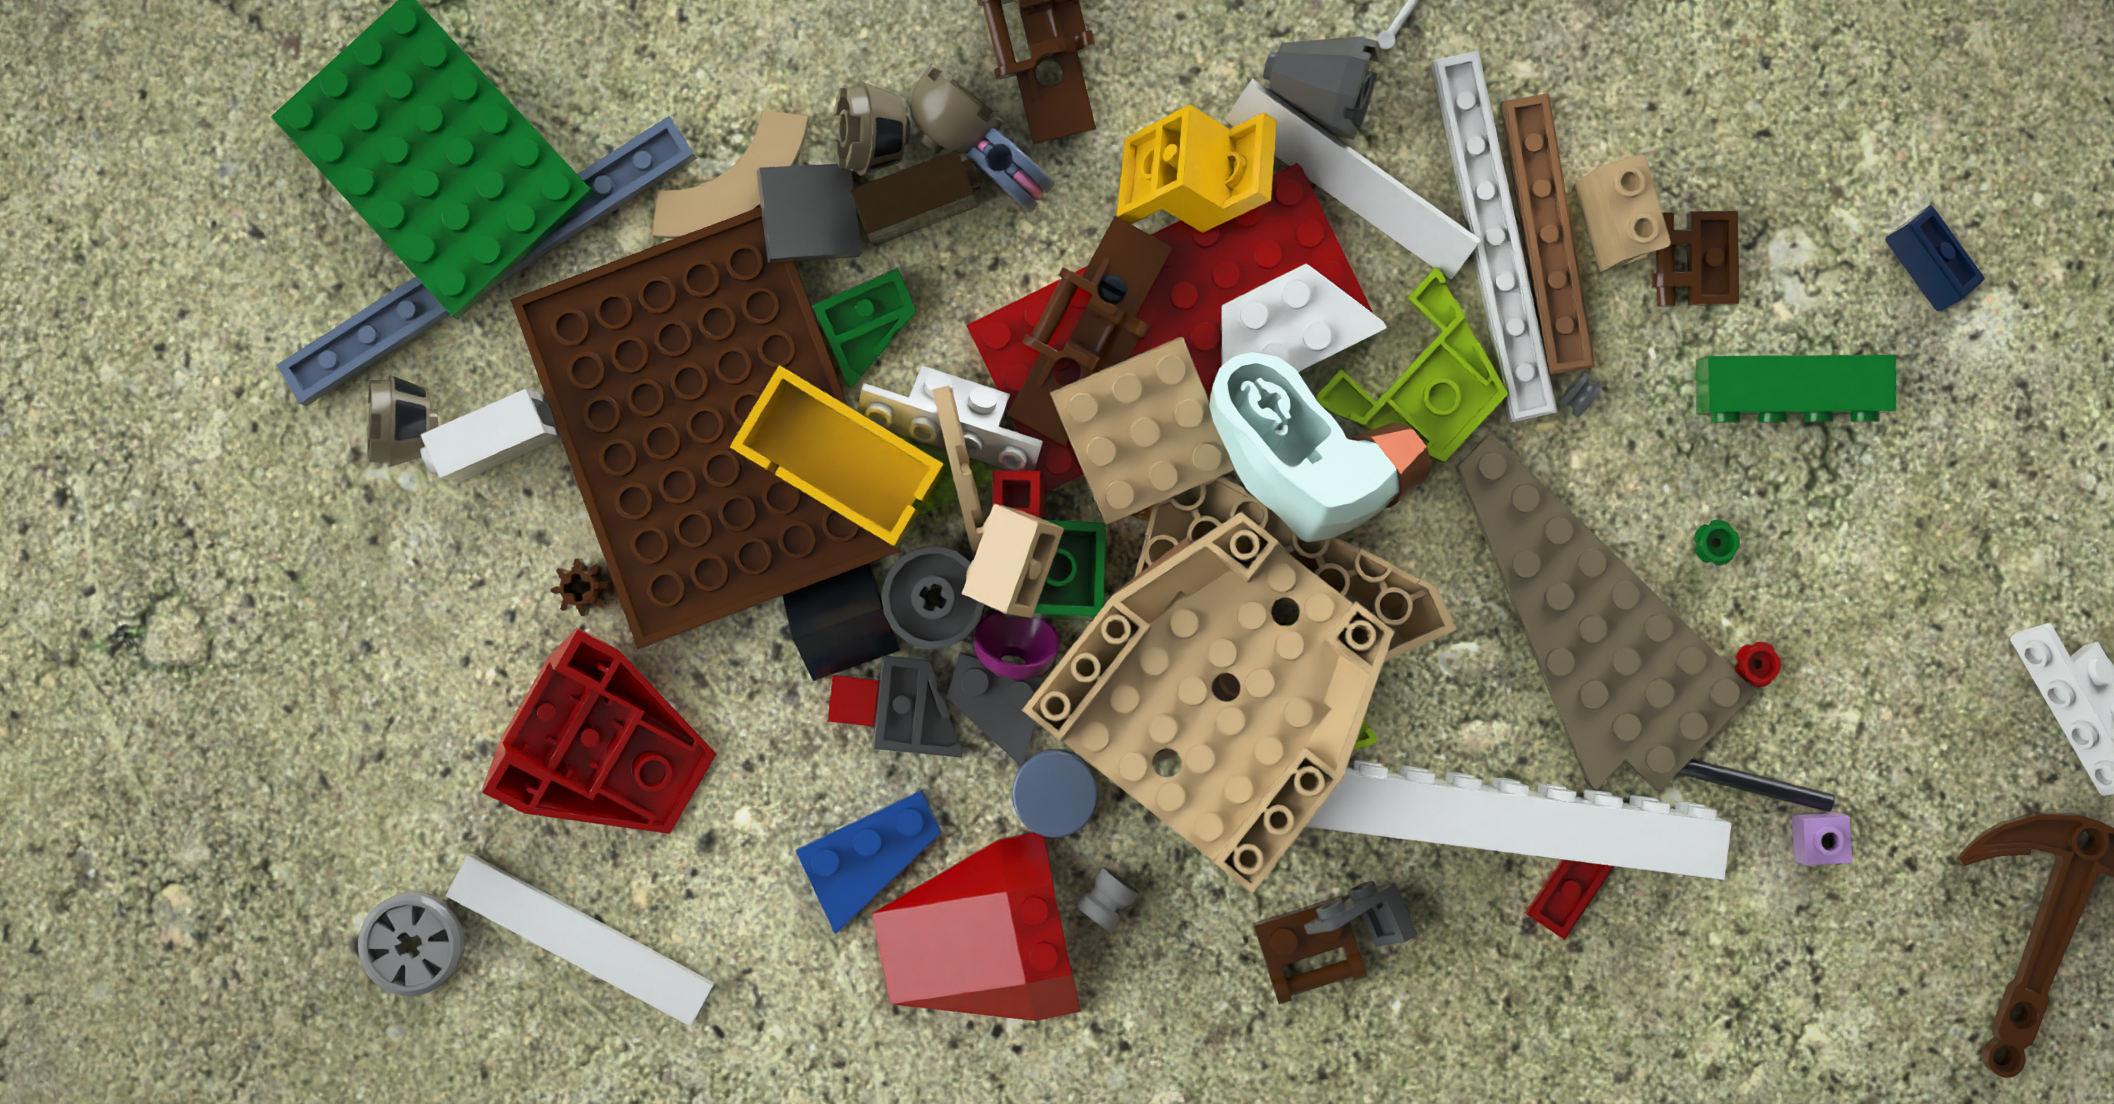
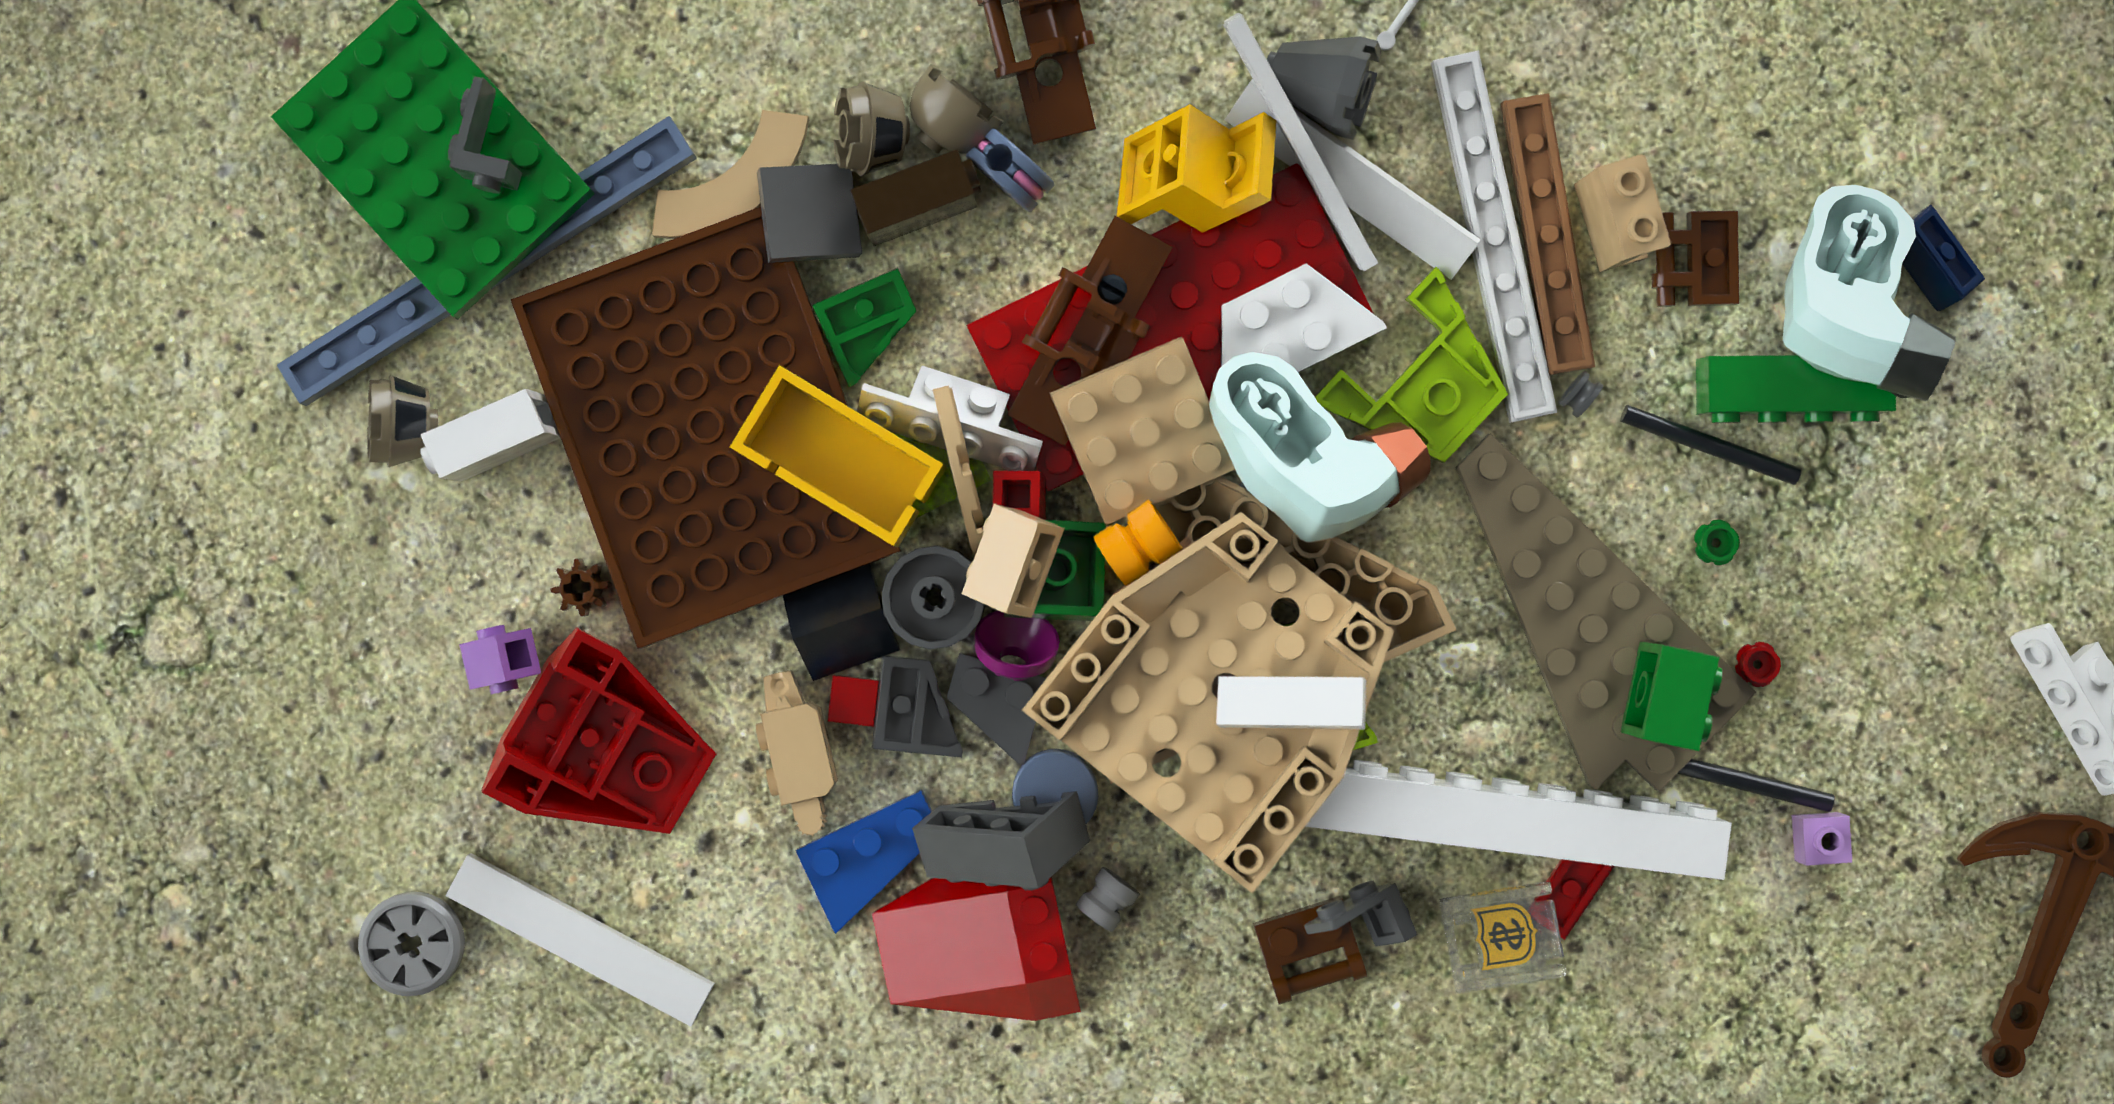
none -> dark grey bracket [448,77,522,194]
none -> medium lavender brick [459,625,541,694]
none -> tan hinge [756,670,838,836]
none -> dark grey wedge [912,791,1090,890]
none -> light orange wheel [1093,499,1183,587]
none -> white tile [1217,677,1366,729]
none -> white tile [1223,13,1378,271]
none -> clear container [1439,882,1567,994]
none -> black bar [1620,405,1802,485]
none -> green brick [1620,641,1722,751]
none -> light aqua piece [1783,185,1956,401]

